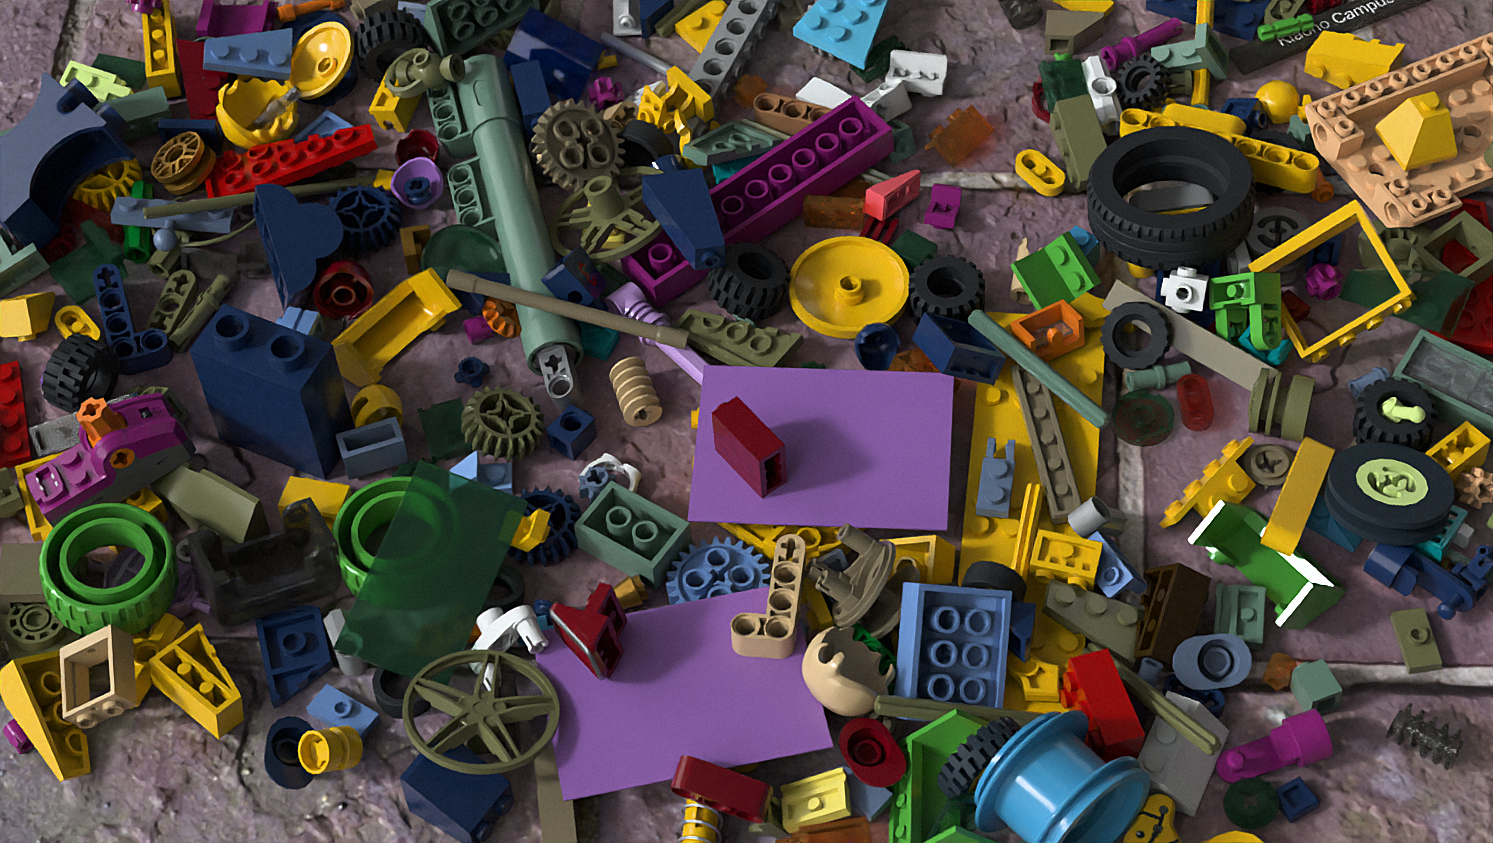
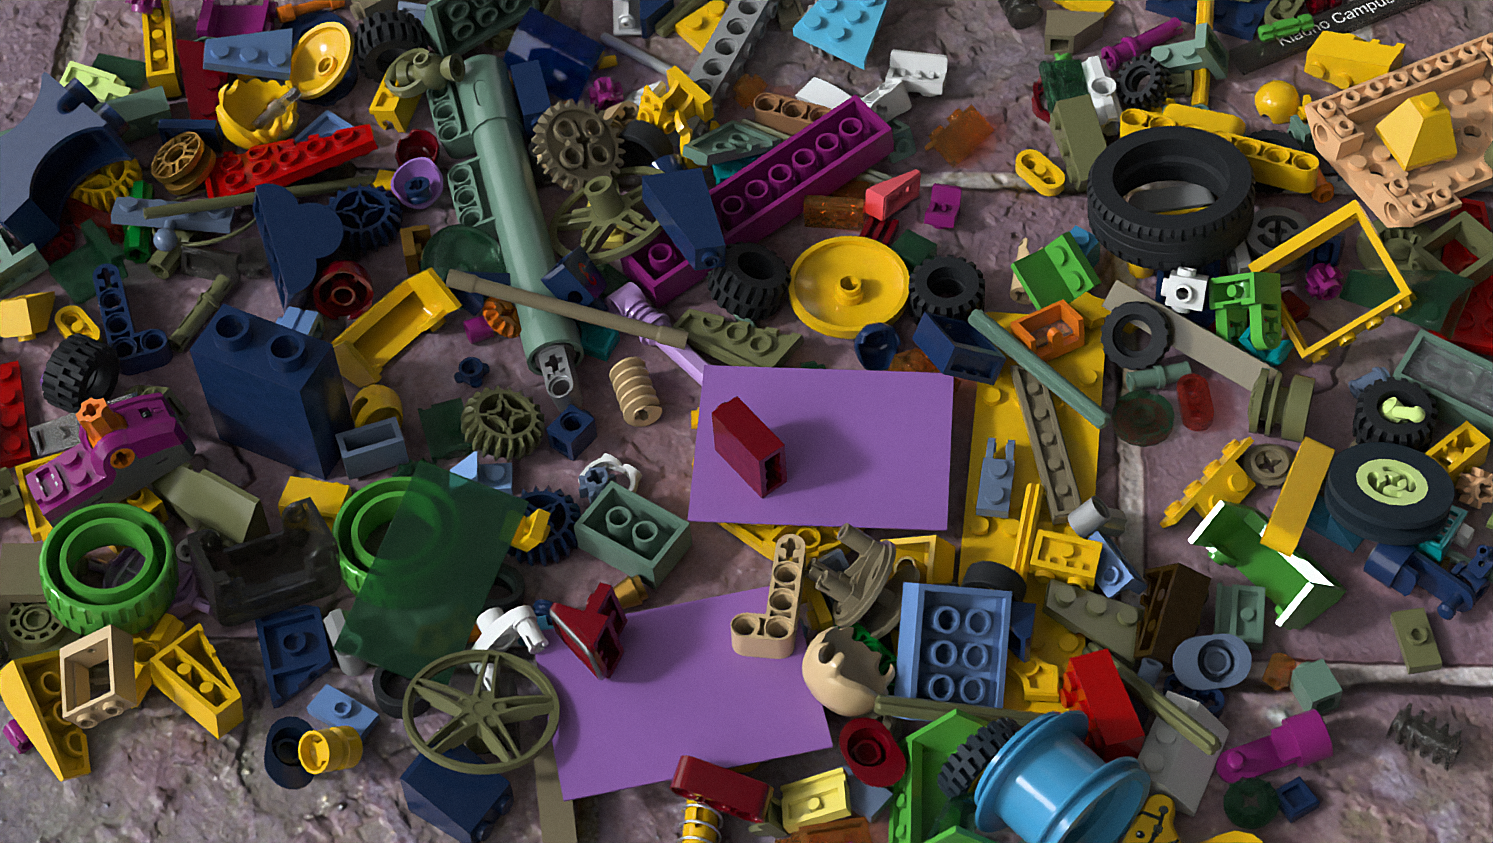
olive beam [145,270,198,338] -> none
medium blue gear [666,536,771,605] -> none
clear green tile [850,34,912,84] -> none
dark blue bracket [1220,98,1268,135] -> none

